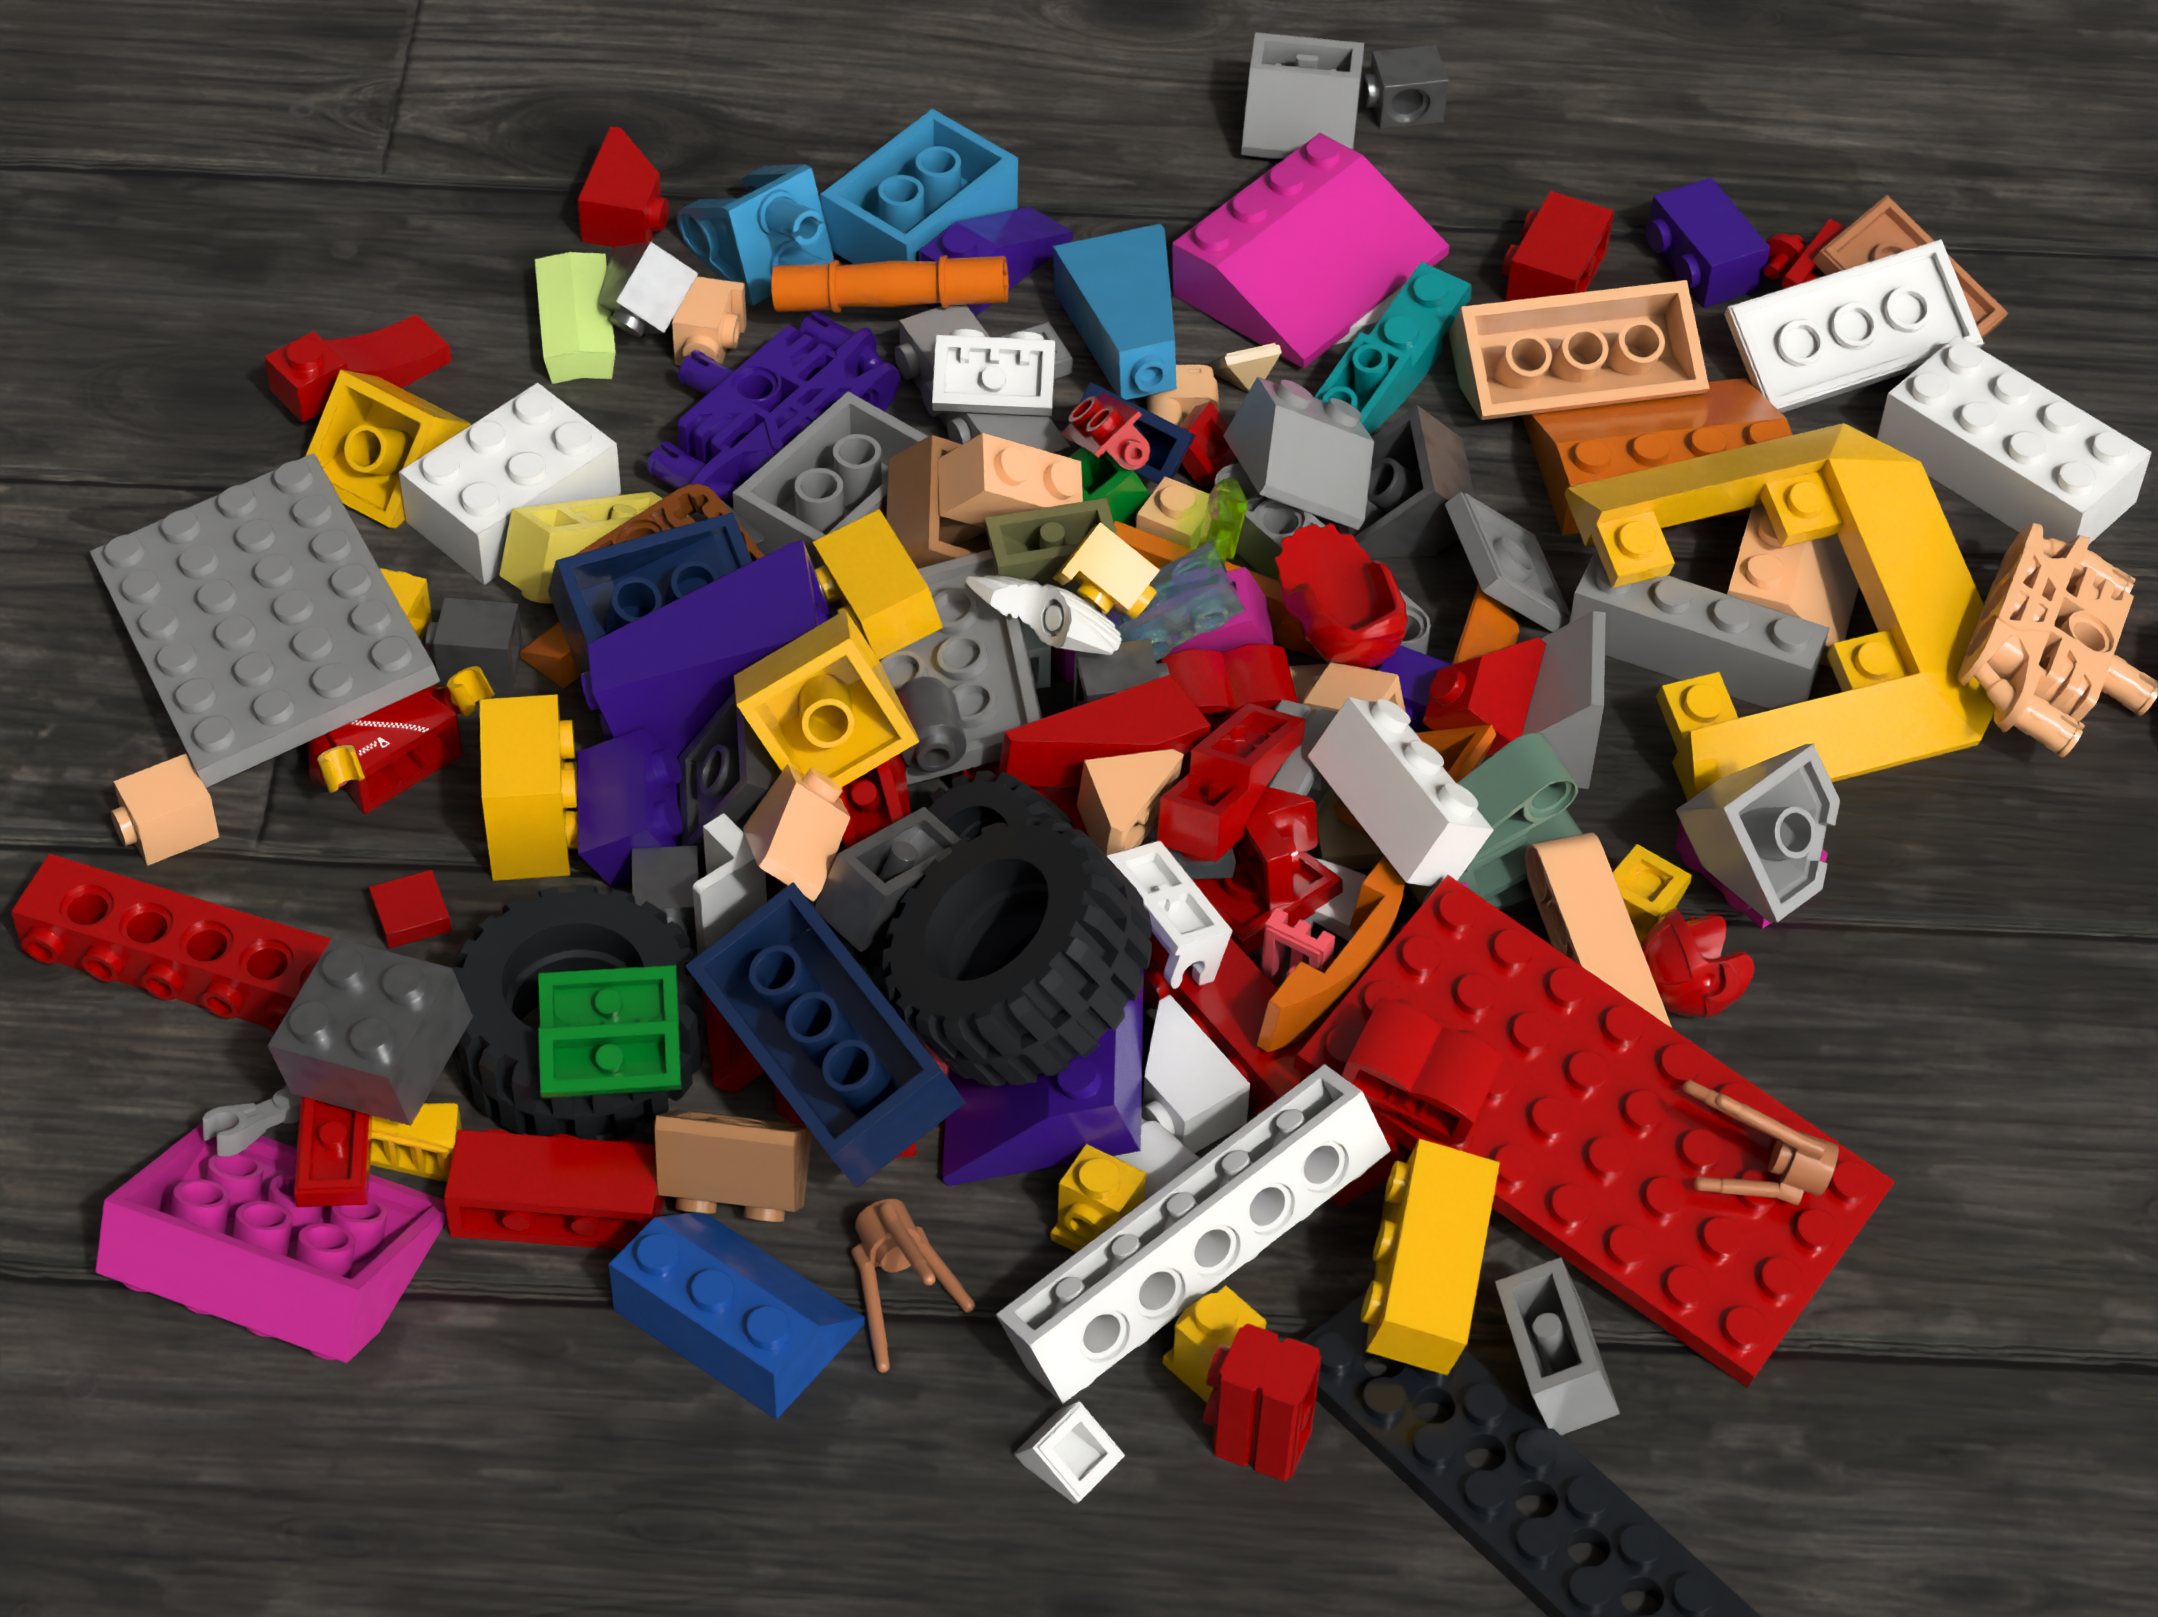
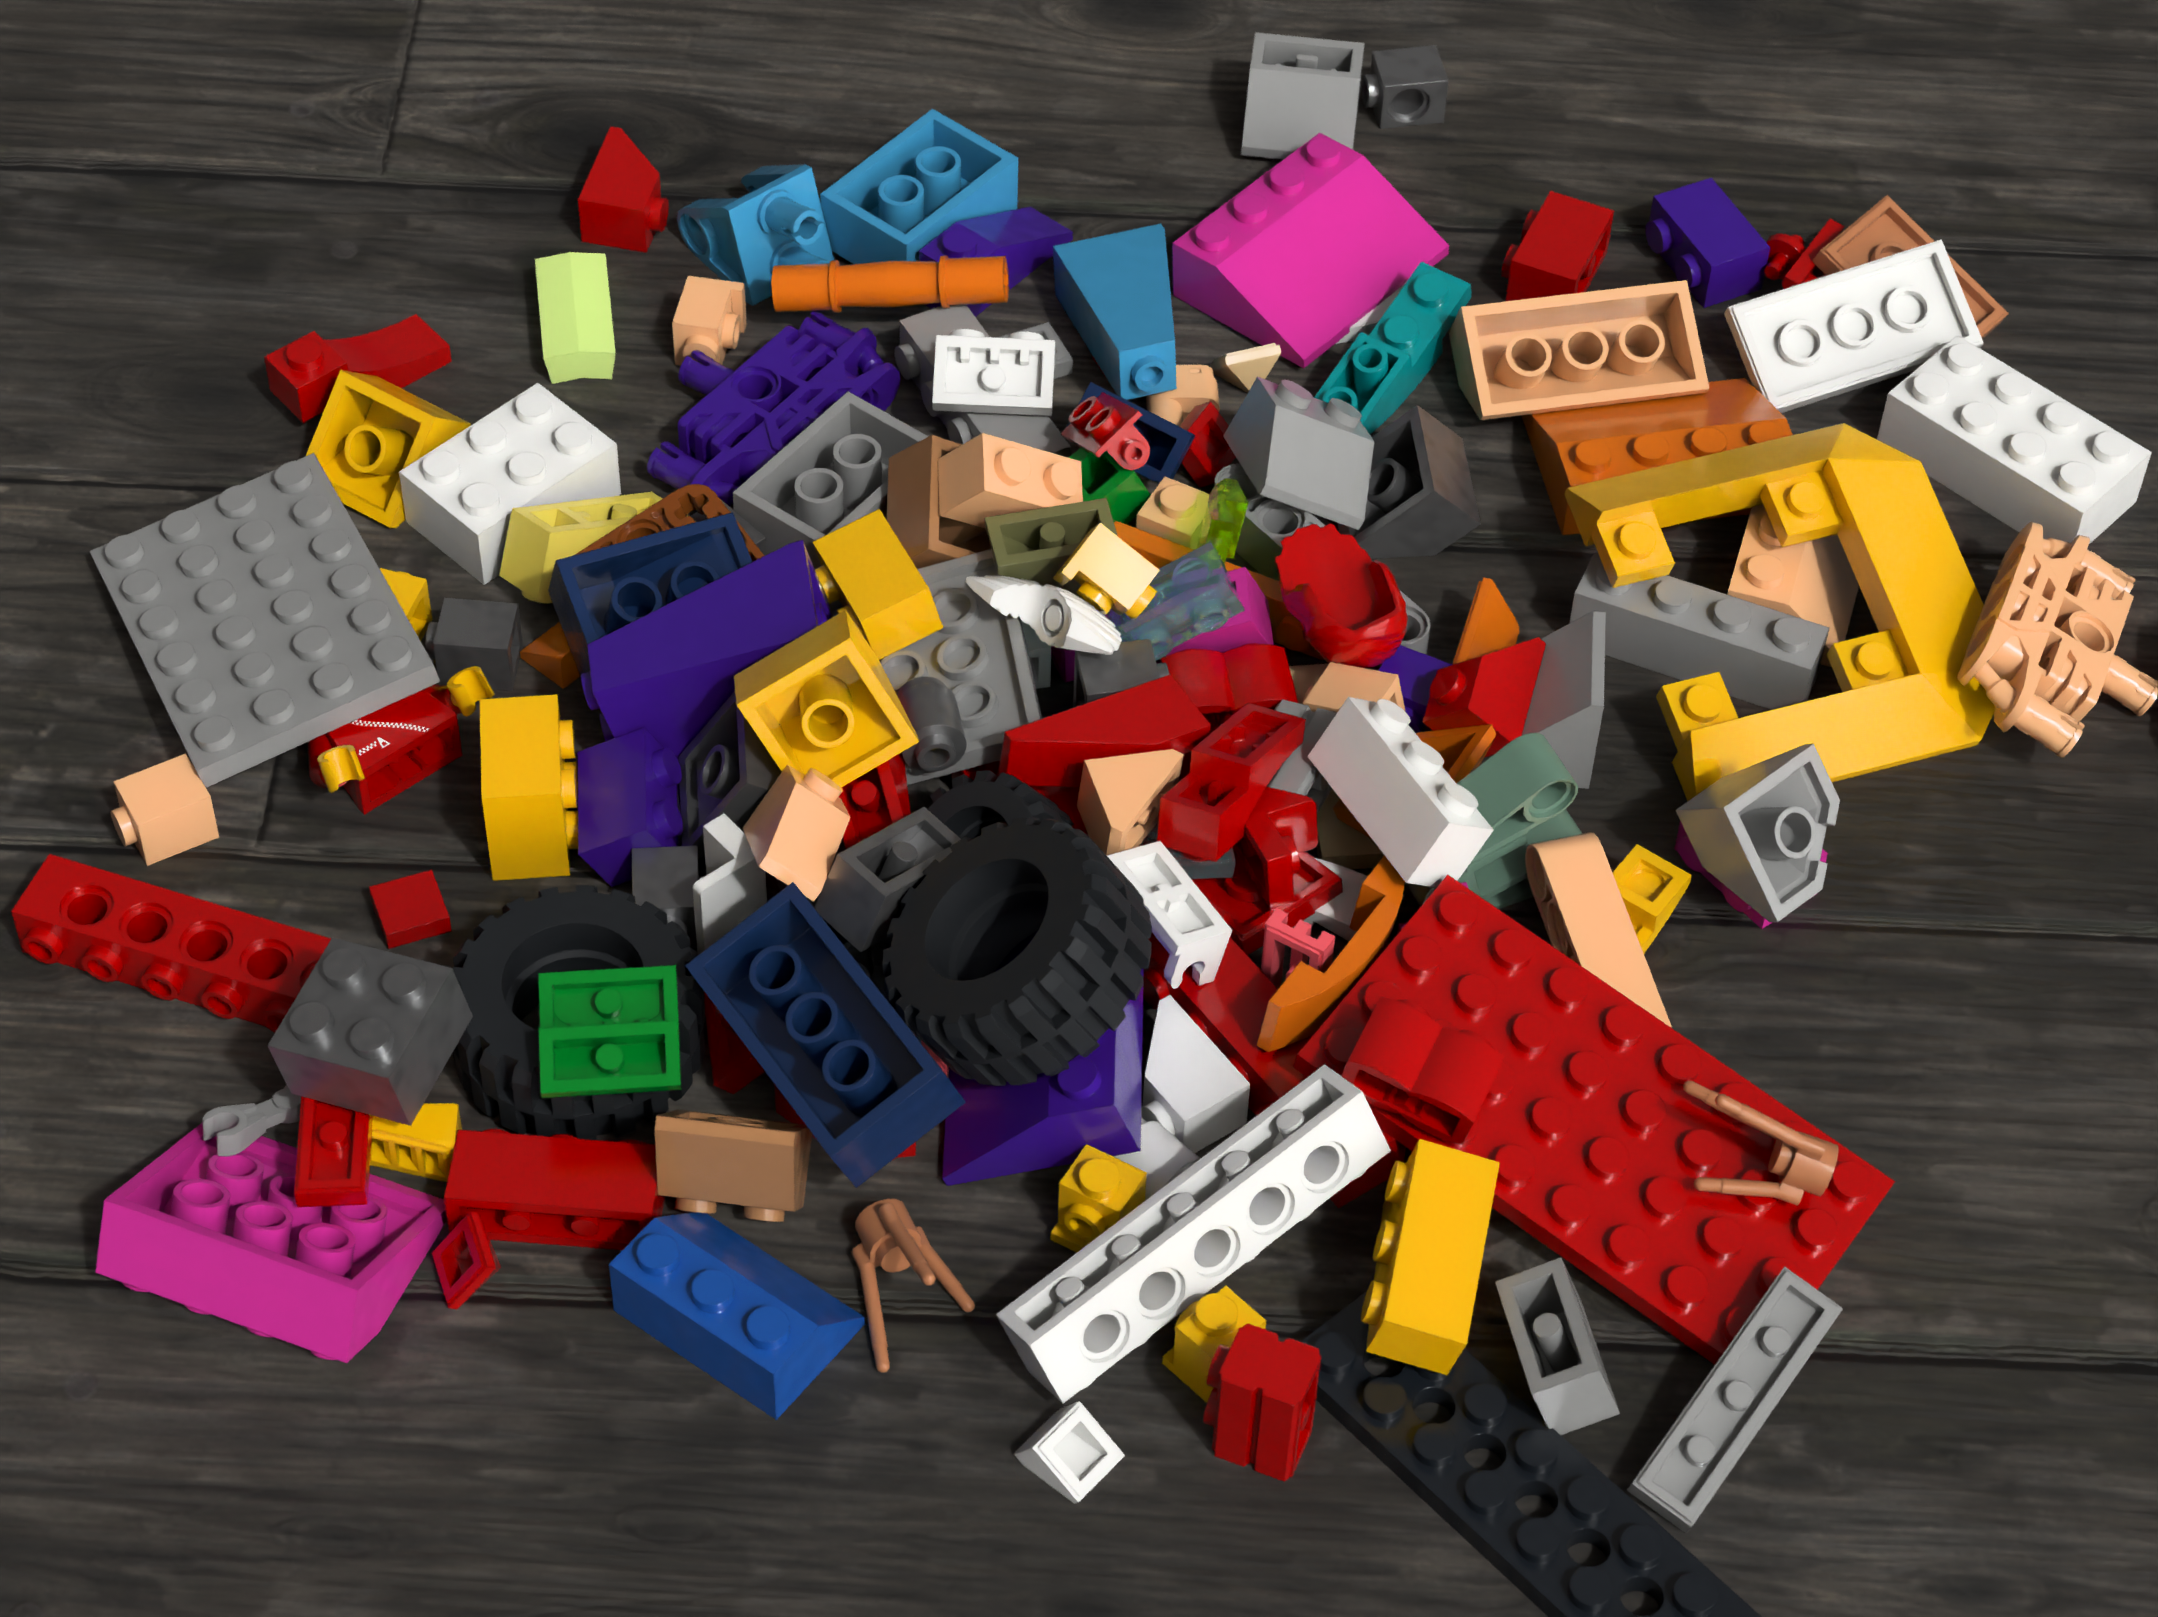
slope [599,242,699,337] -> none
light grey tile [1445,491,1571,632] -> none
red cap [1641,908,1754,1018] -> none
none -> red slope [432,1211,501,1310]
none -> light grey tile [1627,1267,1843,1533]

